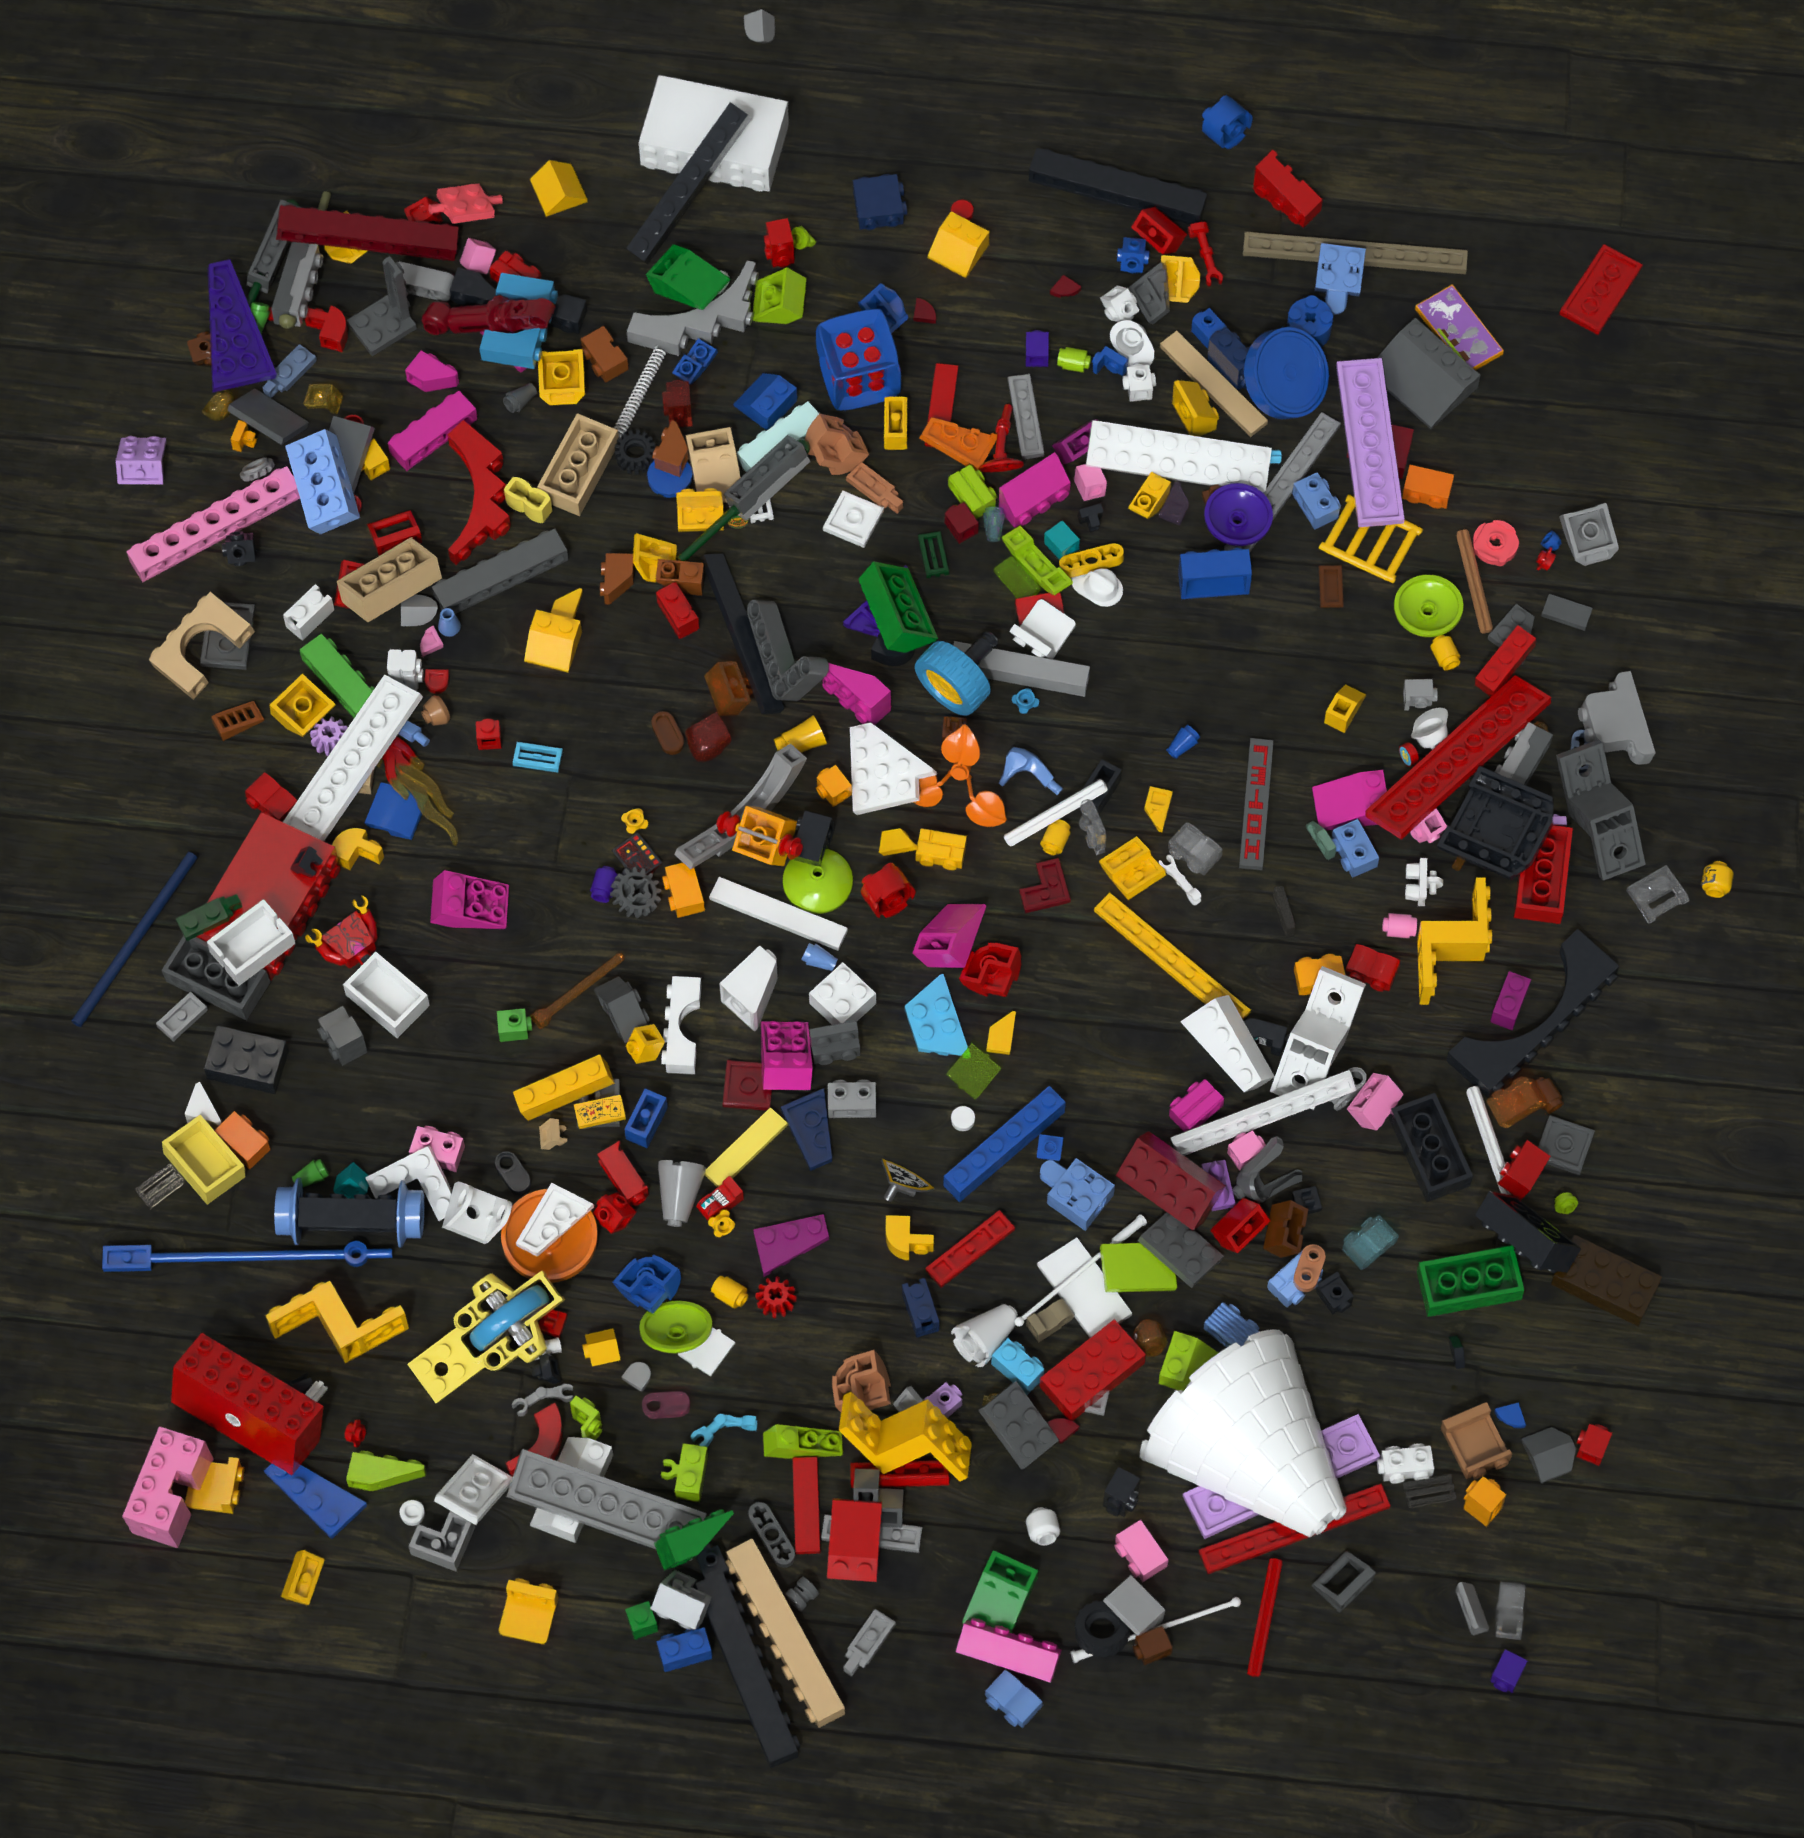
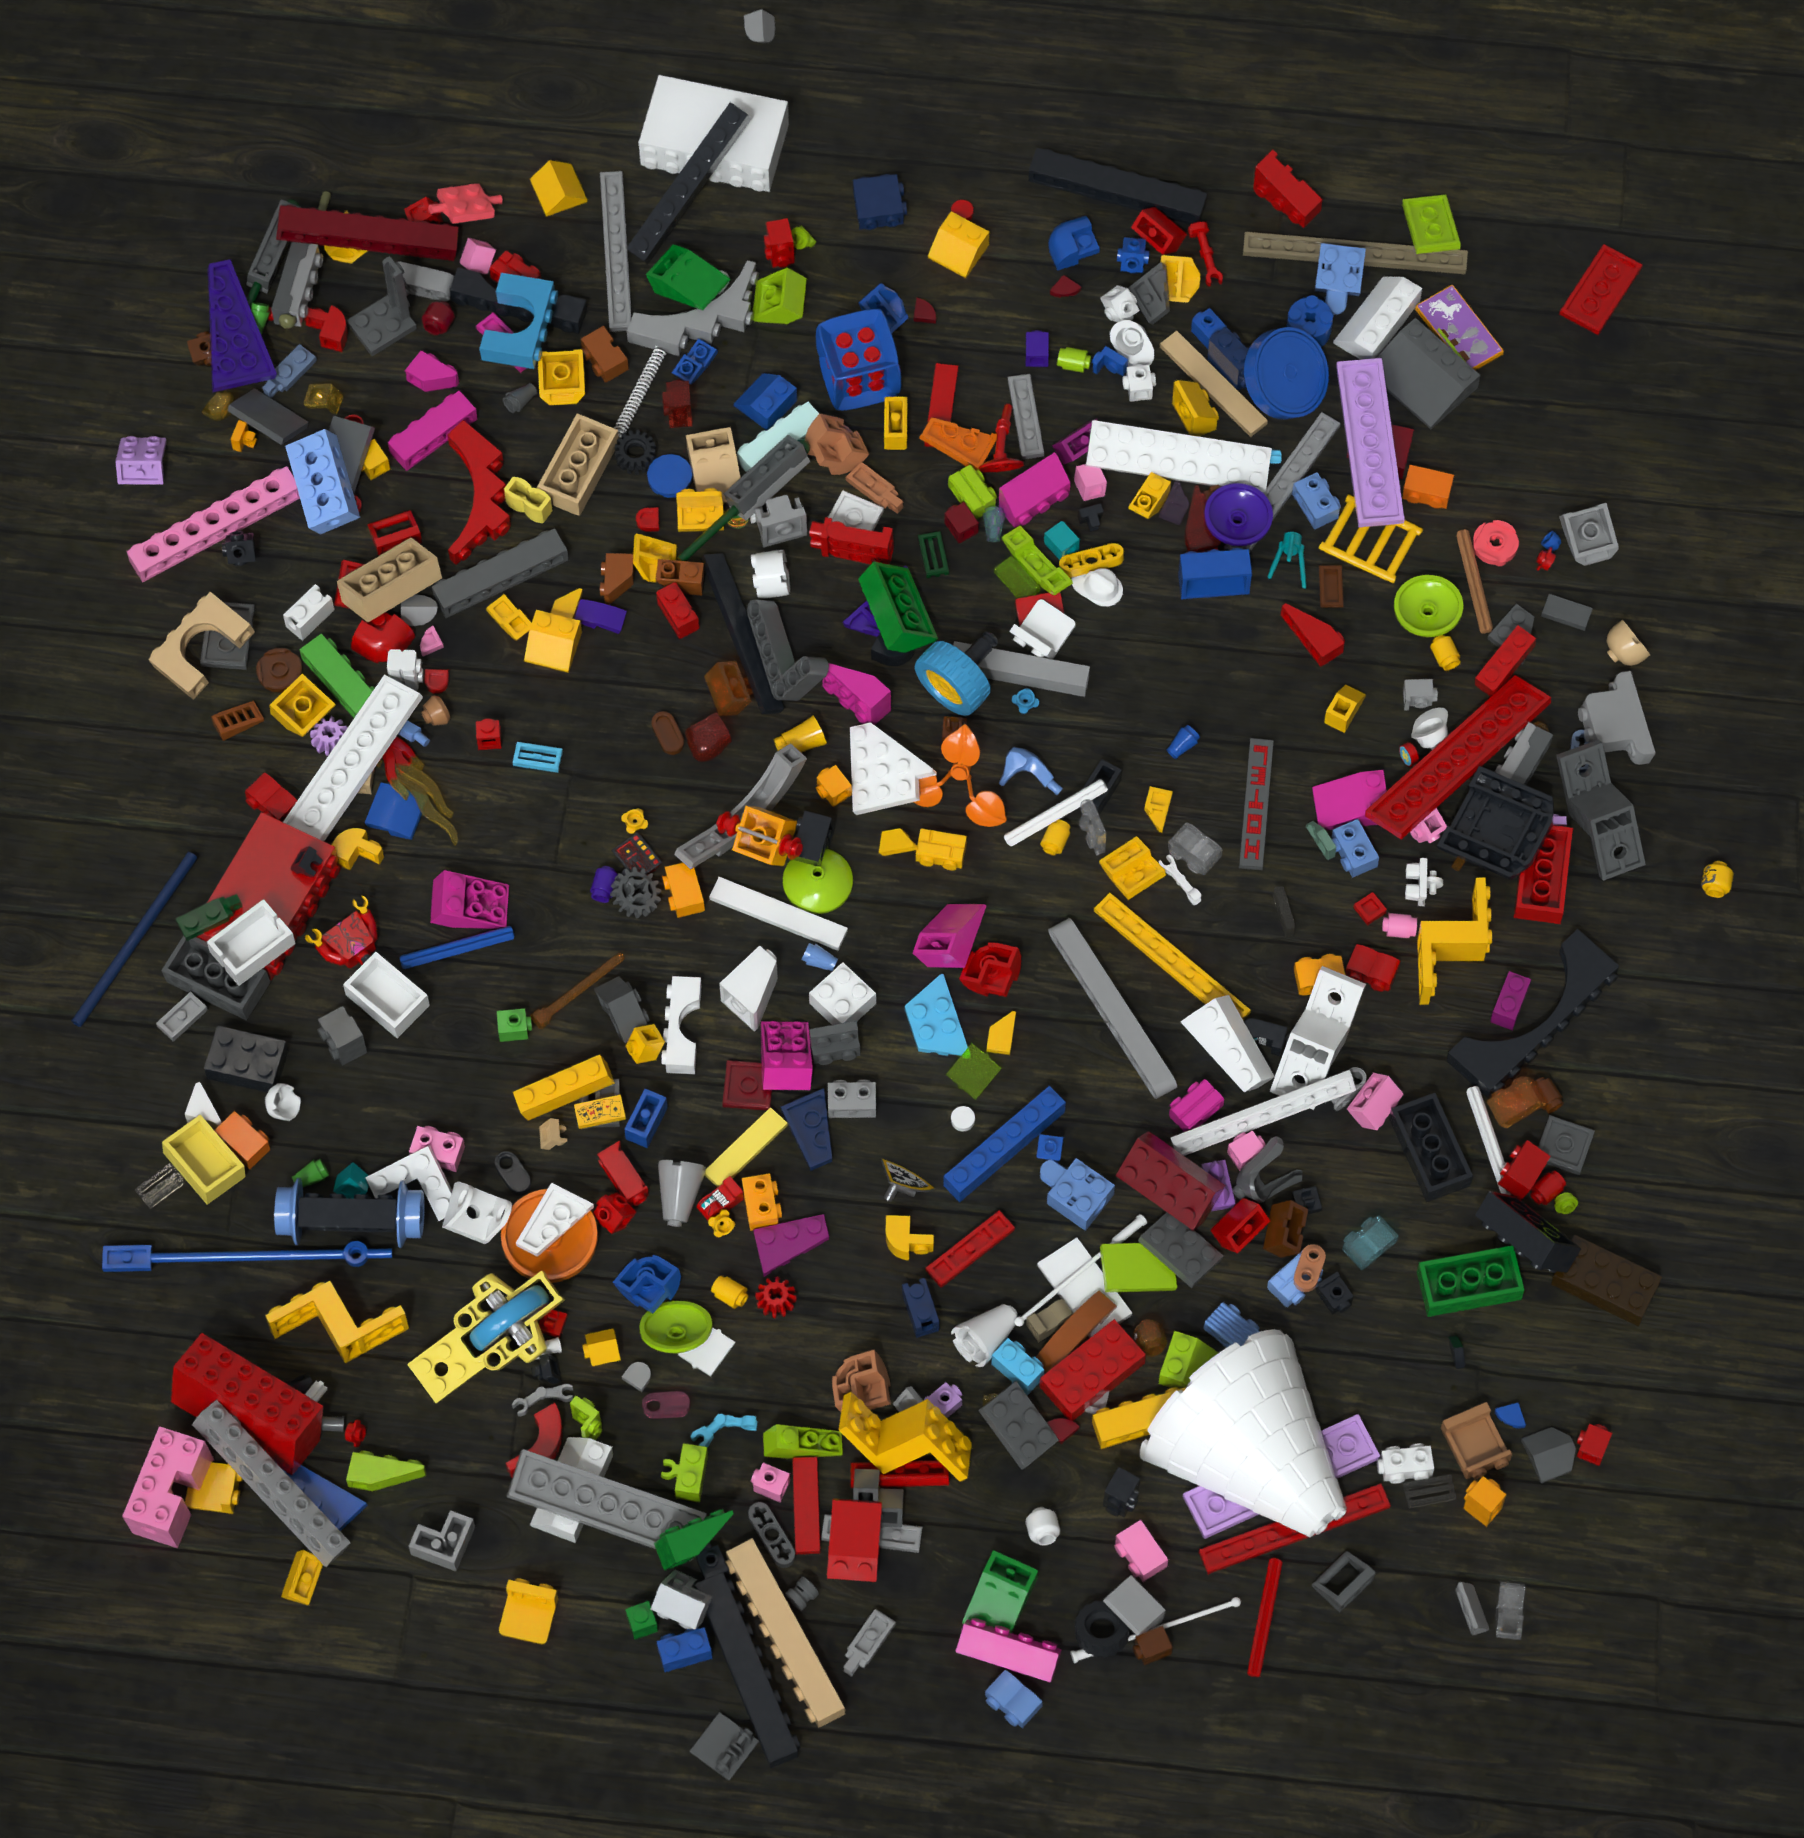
light grey gear [240,458,275,481] -> none
white tile [400,1500,425,1526] -> none
white tile [434,1454,513,1525] -> none
medium blue cone [438,608,461,637] -> none
dark red piece [448,295,555,334] -> none
dark orange slope [652,420,689,477] -> none
red brick [861,863,915,918] -> none
dark red tile [1019,858,1071,913] -> none
blue brick [1202,95,1253,149] -> none
dark purple brick [1490,1650,1528,1693] -> none
clear plate [1626,865,1689,924] -> none
none -> light grey brick [192,1400,351,1567]
none -> reddish brown tile [256,648,303,692]
none -> white hair [265,1083,301,1121]
none -> dark grey pin [321,1416,345,1433]
none -> red brick [351,612,415,664]
none -> blue axle [400,926,514,969]
none -> yellow slope [486,594,532,641]
none -> dark purple slope [574,599,627,634]
none -> light grey tile [600,171,632,332]
none -> red tile [636,507,659,532]
none -> dark grey hinge [689,1712,759,1781]
none -> light orange brick [742,1174,782,1231]
none -> white brick [751,550,790,599]
none -> bright pink brick [751,1463,790,1503]
none -> light grey panel [755,495,807,548]
none -> red hips [809,517,894,565]
none -> dark orange slope [1036,1290,1117,1373]
none -> blue brick [1048,216,1100,271]
none -> light grey beam [1048,918,1177,1099]
none -> yellow brick [1092,1387,1186,1449]
none -> clear red slope [1184,485,1221,553]
none -> teal plant [1267,532,1306,589]
none -> red slope [1281,603,1345,667]
none -> white slope [1333,277,1422,360]
none -> red tile [1353,892,1387,926]
none -> lime tile [1402,194,1461,254]
none -> red brick [1530,1171,1566,1205]
none -> tan cylinder [1607,620,1650,666]

